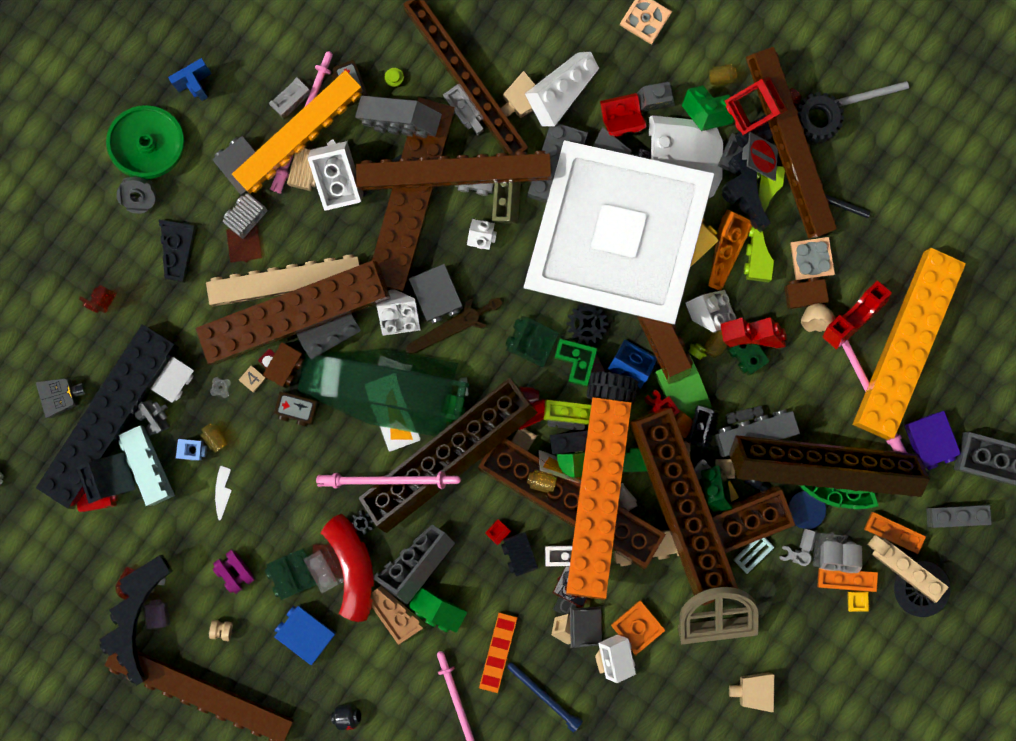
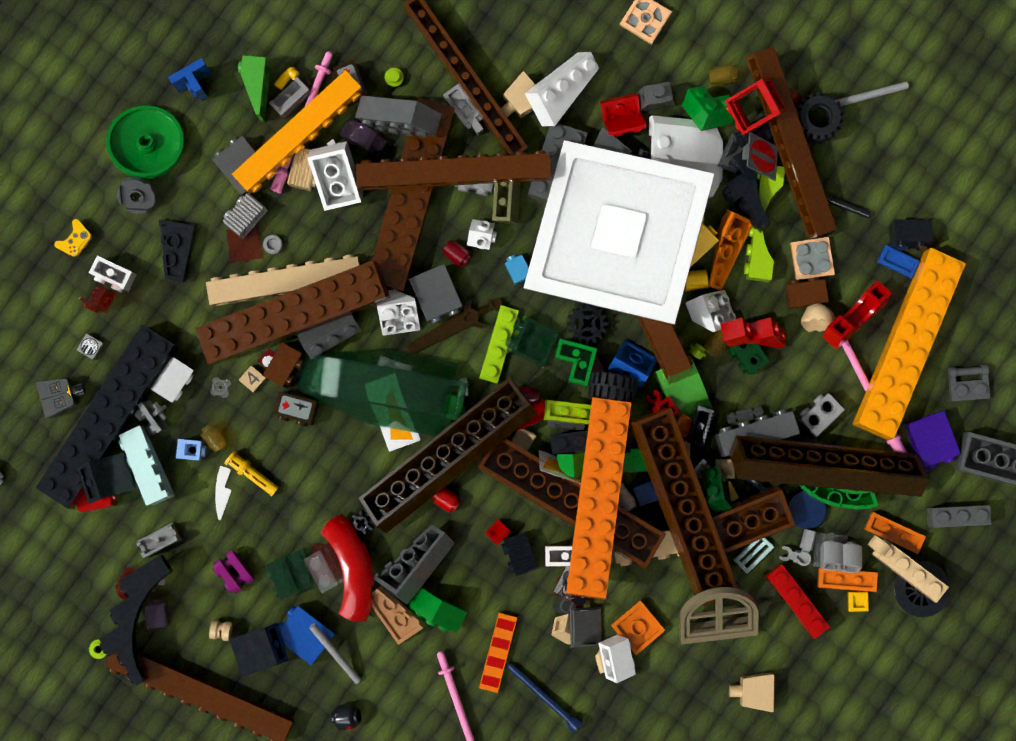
bright pink bar [316,471,461,489] -> none
clear yellow brick [527,469,557,493] -> none
none -> yellow piece [54,219,92,257]
none -> light grey tile [77,334,104,360]
none -> white brick [89,256,137,292]
none -> lime plate [89,639,107,659]
none -> light grey hinge [136,523,182,558]
none -> yellow pin [224,450,279,497]
none -> black panel [229,623,288,676]
none -> bright green slope [238,55,271,122]
none -> light grey tile [263,235,283,255]
none -> yellow arm [274,67,299,90]
none -> light grey bar [309,623,361,684]
none -> clear purple brick [340,119,387,158]
none -> red brick [431,487,460,513]
none -> dark red brick [442,240,472,267]
none -> lime plate [479,305,519,384]
none -> dark azure brick [505,254,529,285]
none -> dark blue piece [631,480,658,506]
none -> yellow brick [684,269,708,291]
none -> red arch [764,564,830,639]
none -> light grey brick [798,393,845,437]
none -> blue tile [877,245,920,279]
none -> black brick [889,219,933,251]
none -> dark grey plate [948,364,990,402]

